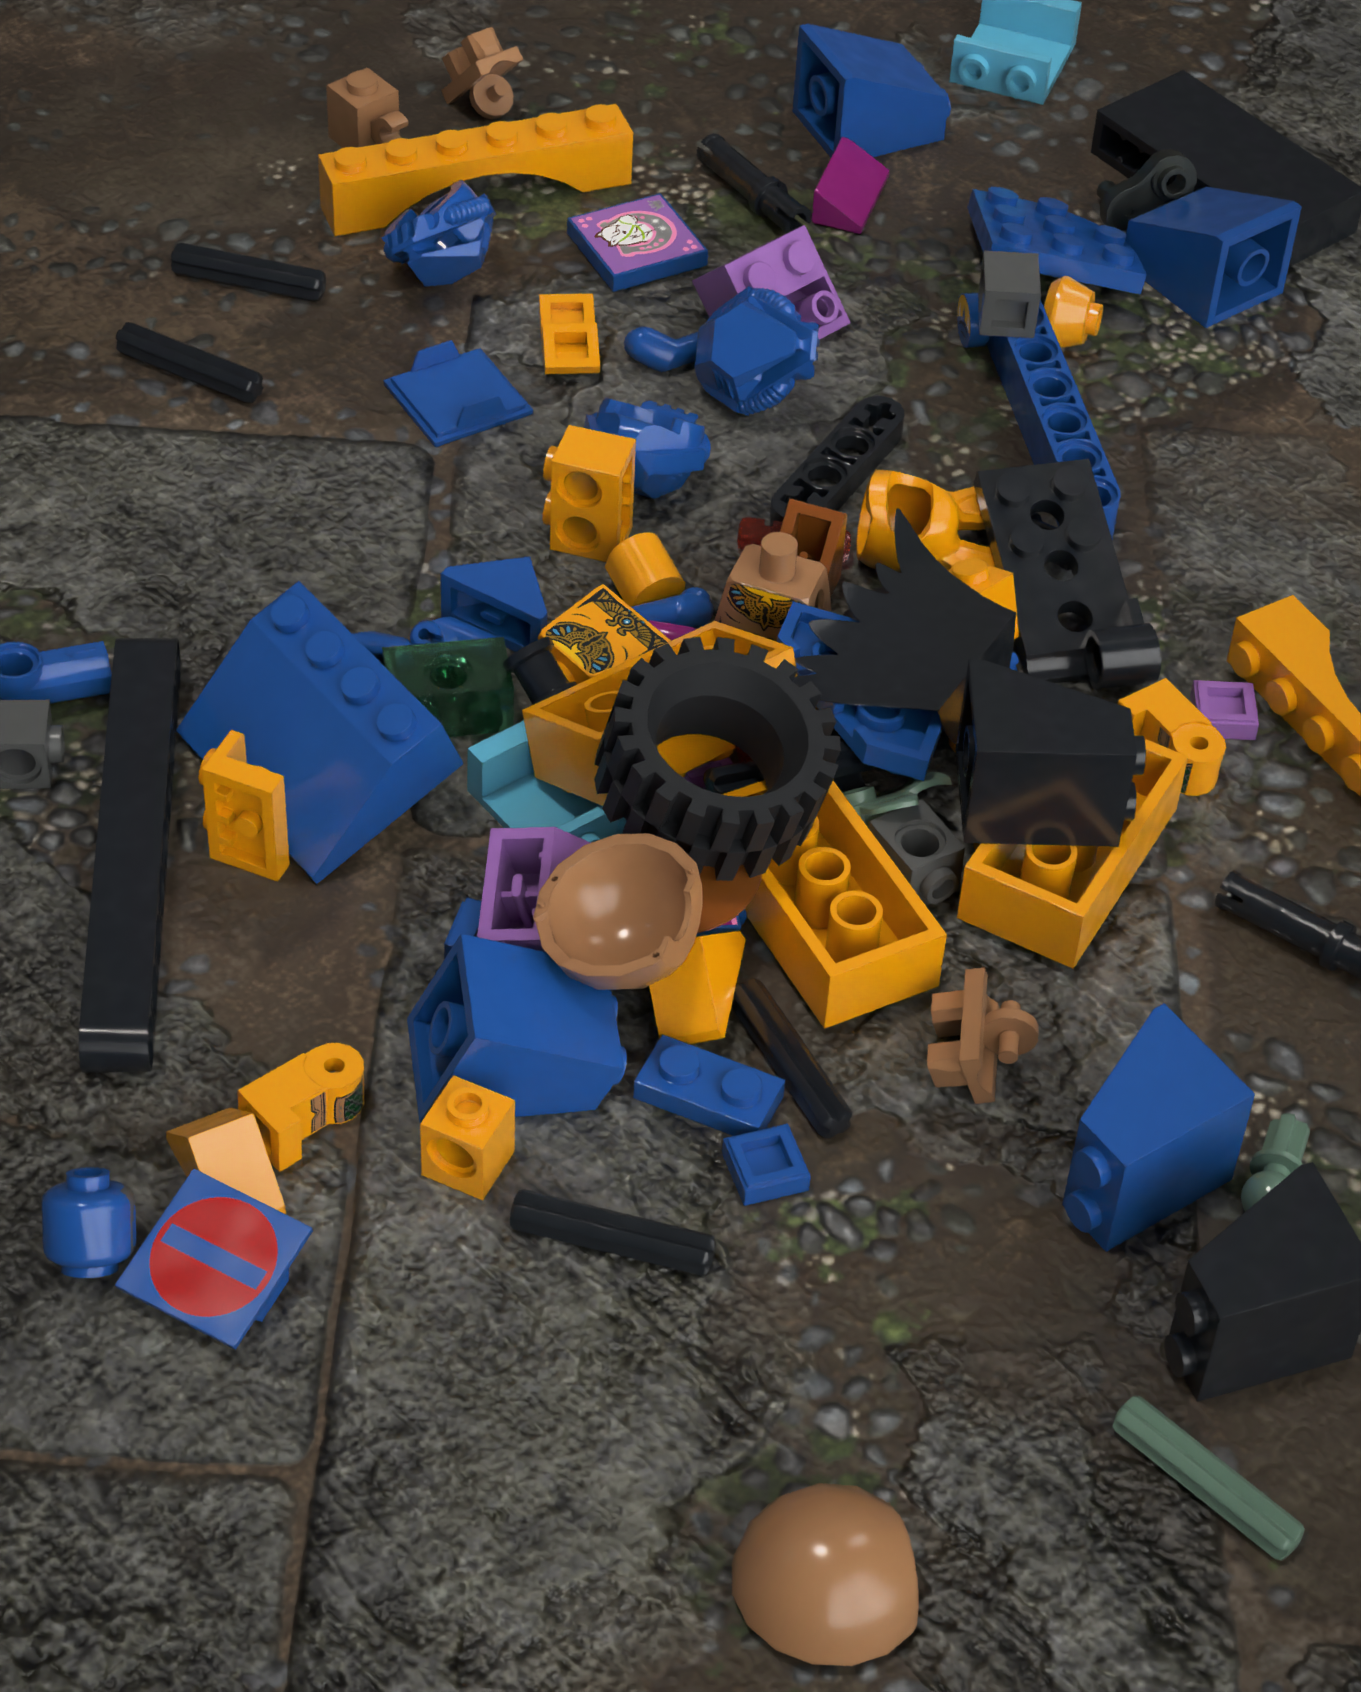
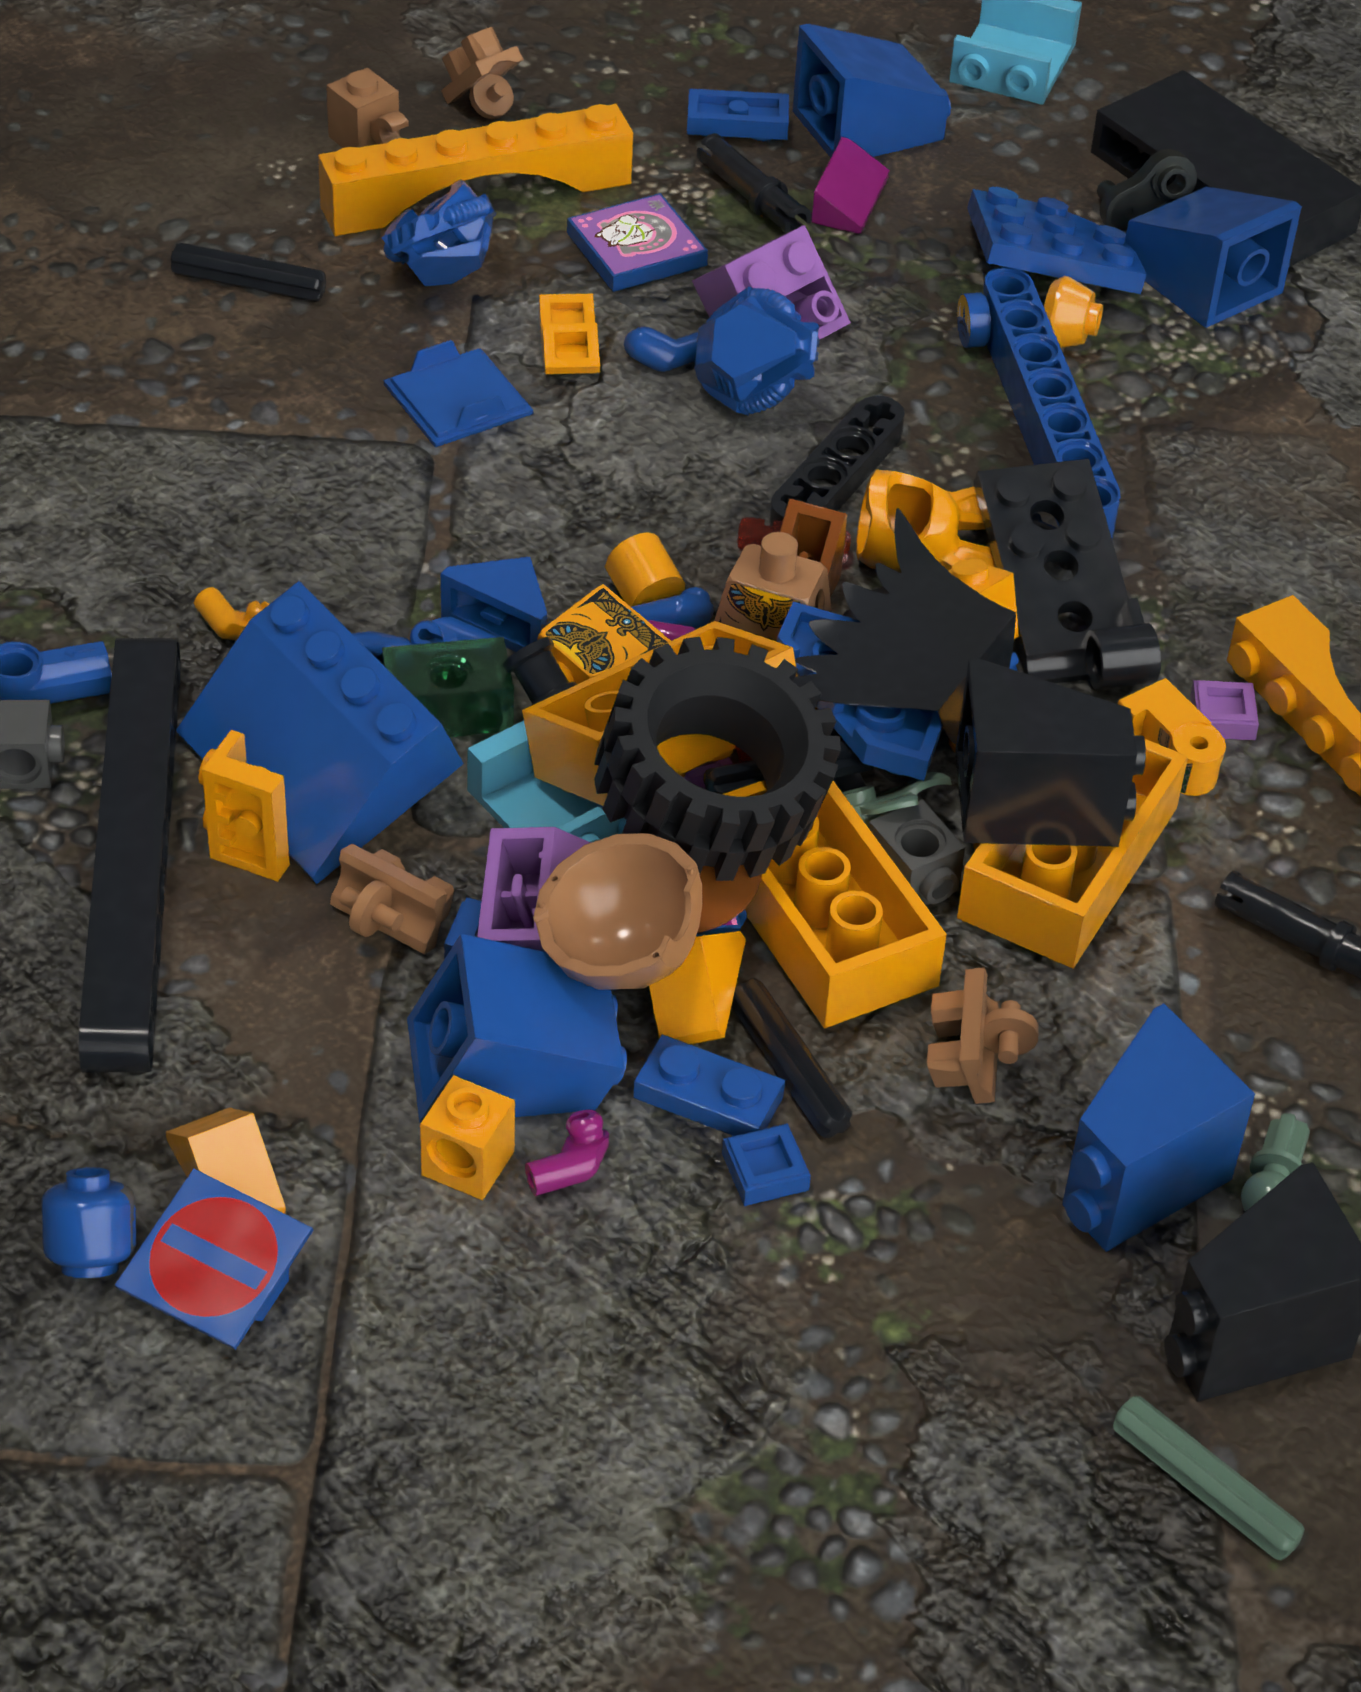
black axle [115,322,264,403] -> none
light orange leg [237,1043,364,1173] -> none
black axle [510,1189,716,1276] -> none
light orange brick [542,425,636,562] -> none
blue helmet [584,397,711,499] -> none
medium nougat cylinder [732,1483,919,1666] -> none
dark grey brick [978,250,1041,338] -> none
none -> light orange arm [194,587,269,640]
none -> medium nougat hips [330,844,454,954]
none -> magenta arm [525,1110,609,1196]
none -> blue plate [687,89,789,141]

